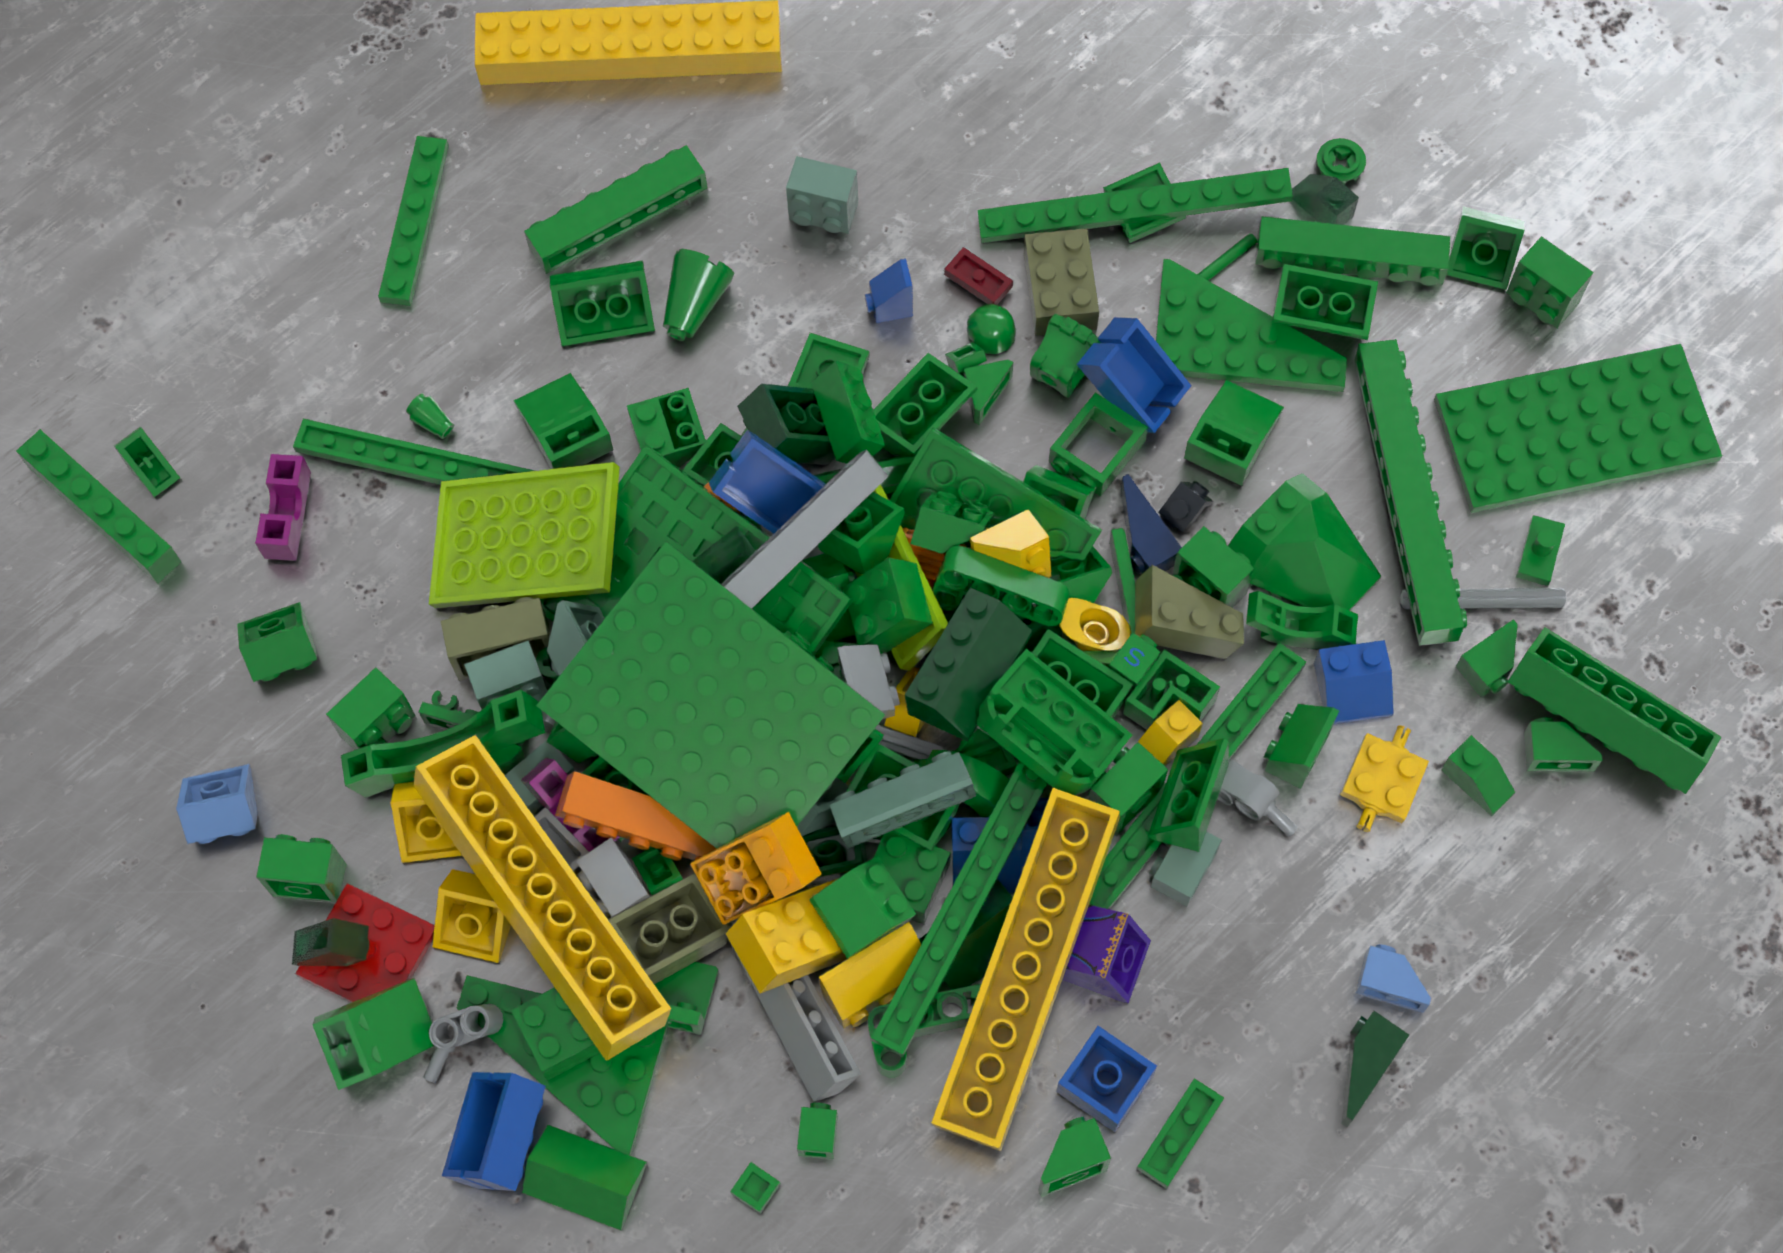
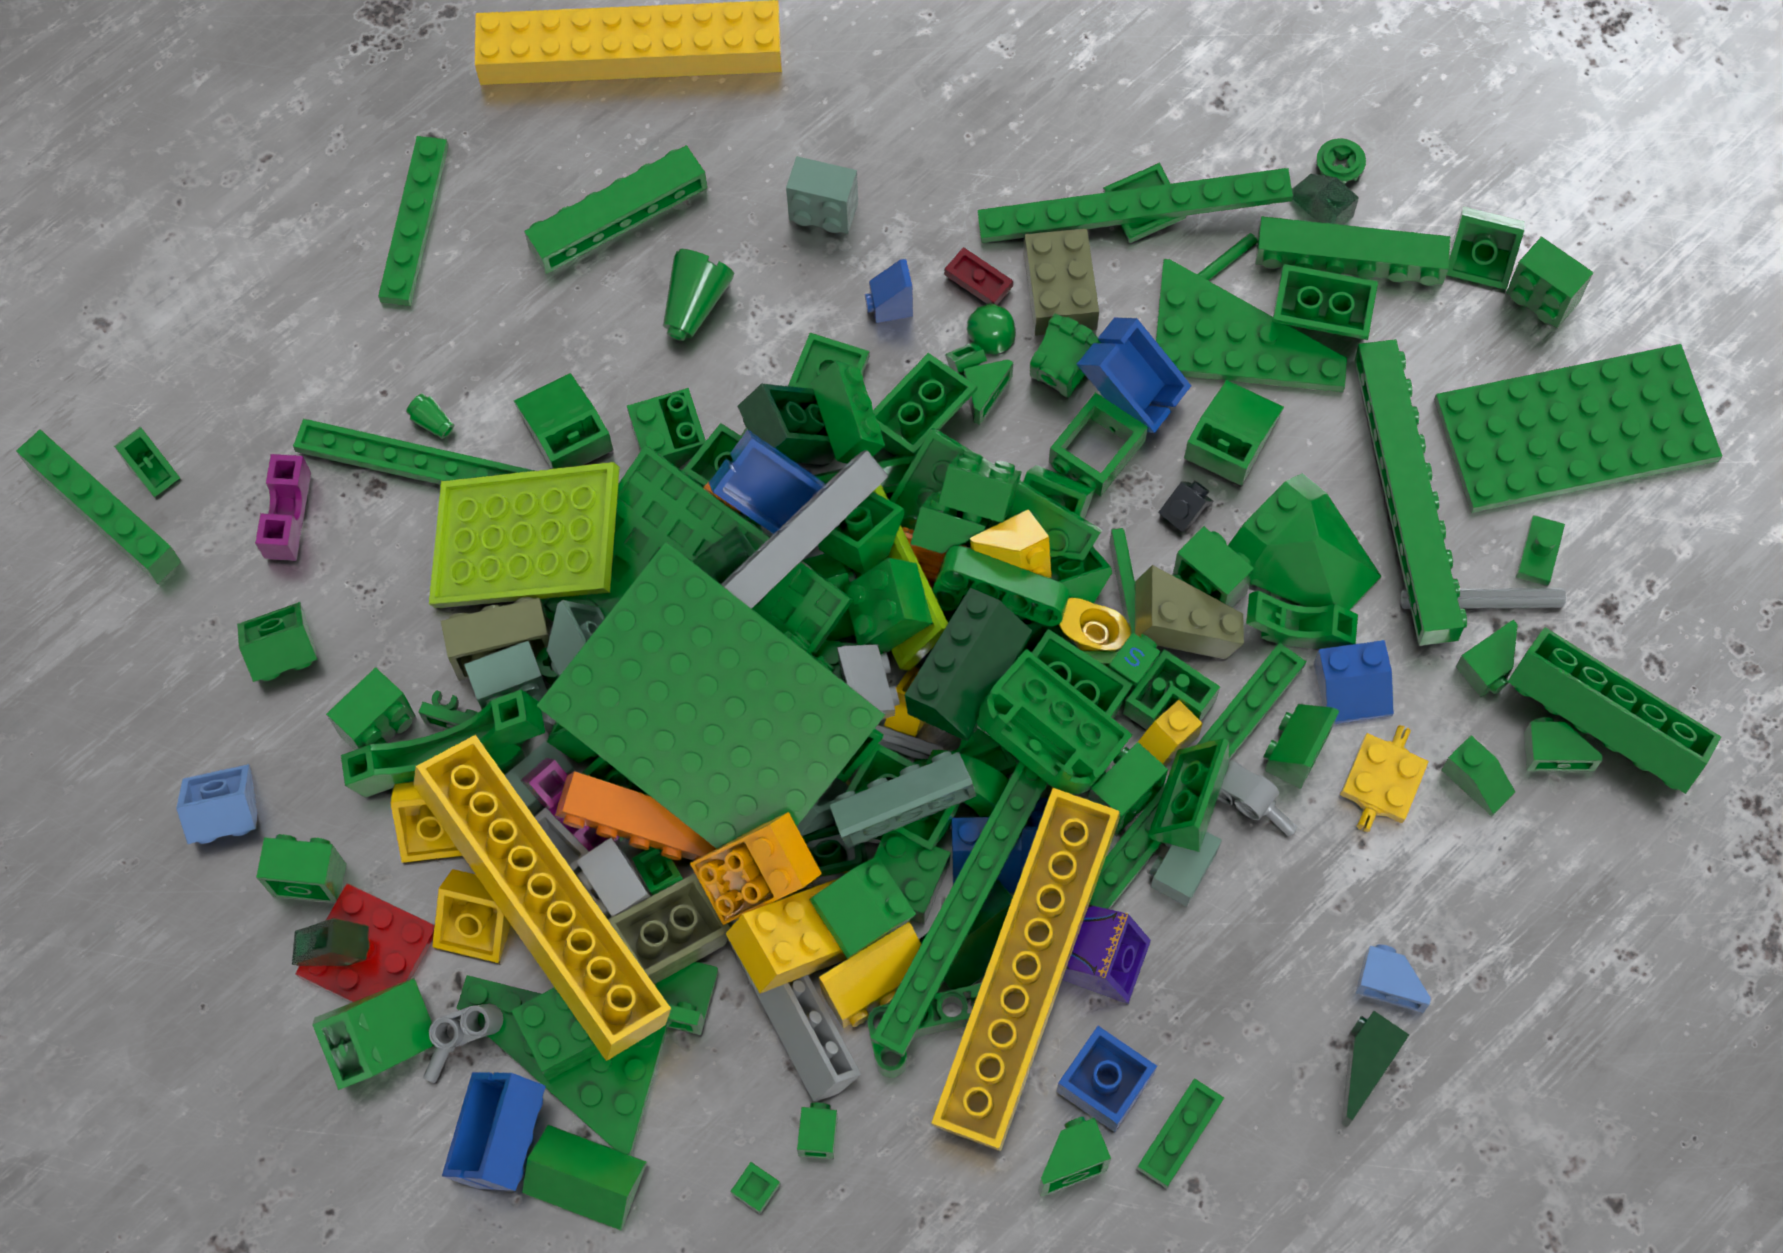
green slope [550,260,655,346] -> none
dark blue slope [1120,474,1182,575] -> none
none -> green brick [938,452,1022,523]

